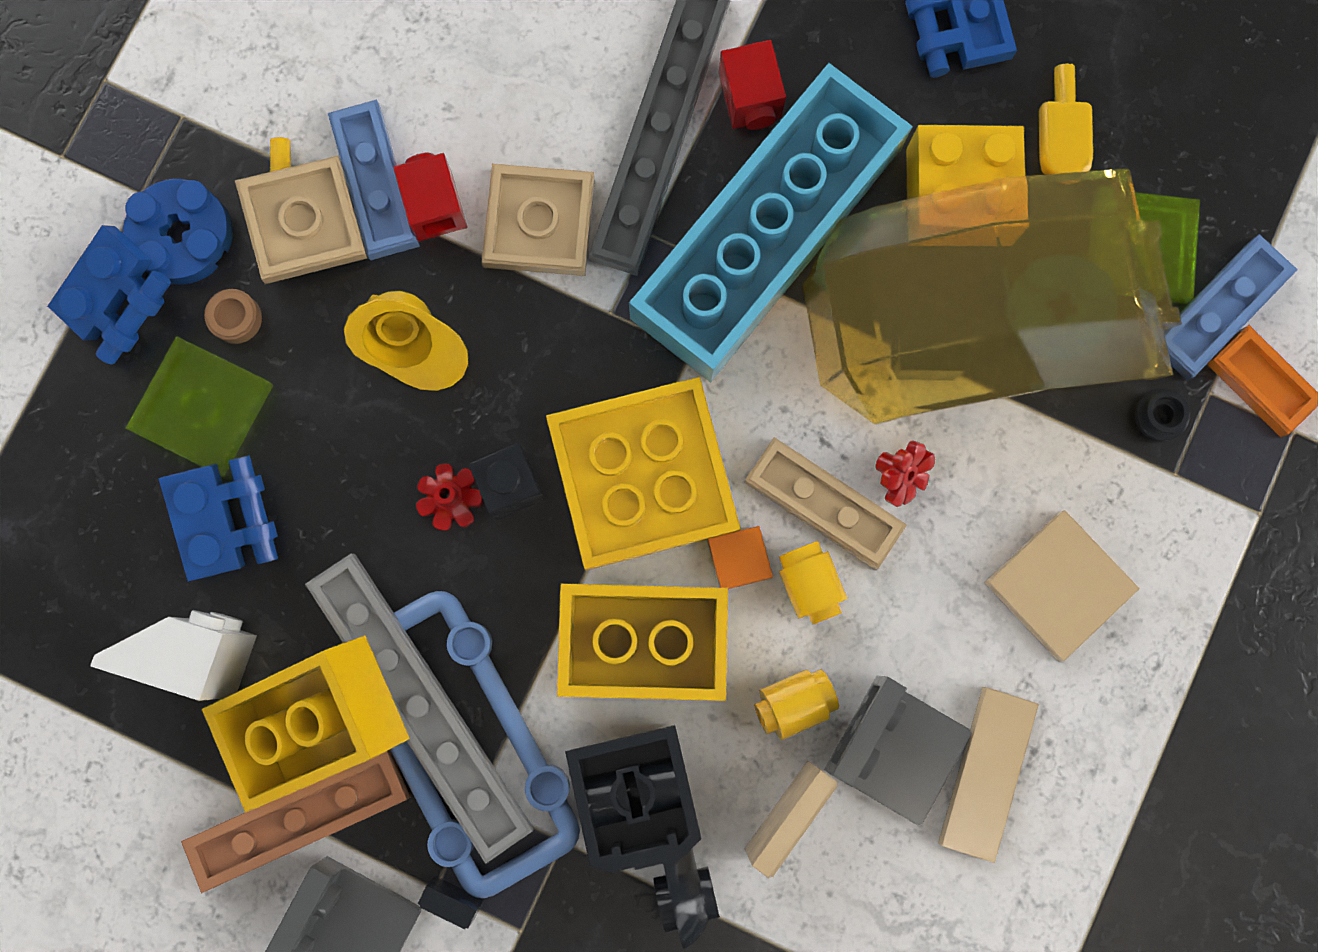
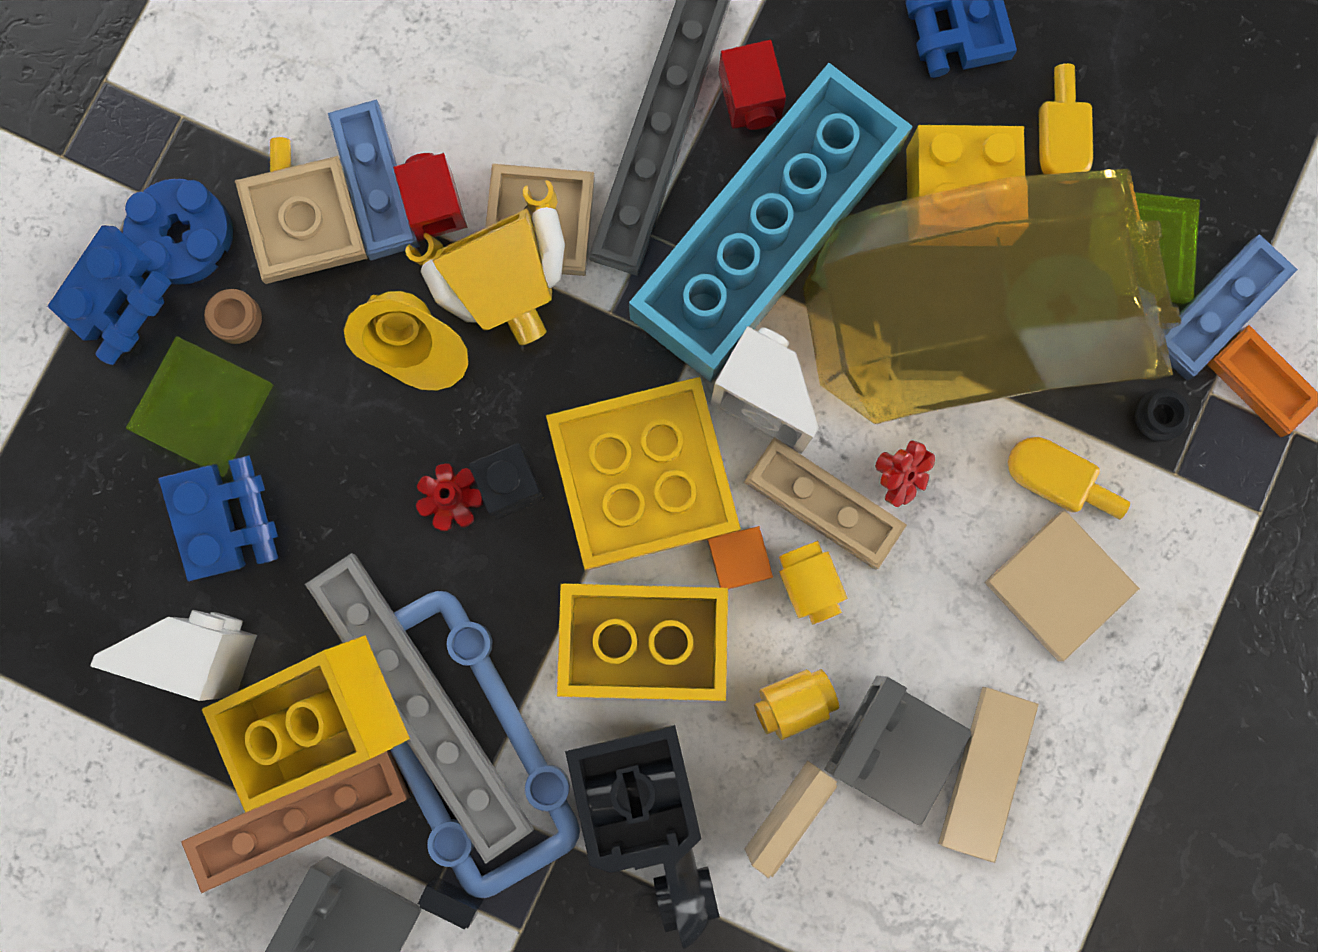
none -> yellow torso [405,180,565,345]
none -> white slope [710,326,819,454]
none -> yellow piece [1008,437,1130,520]

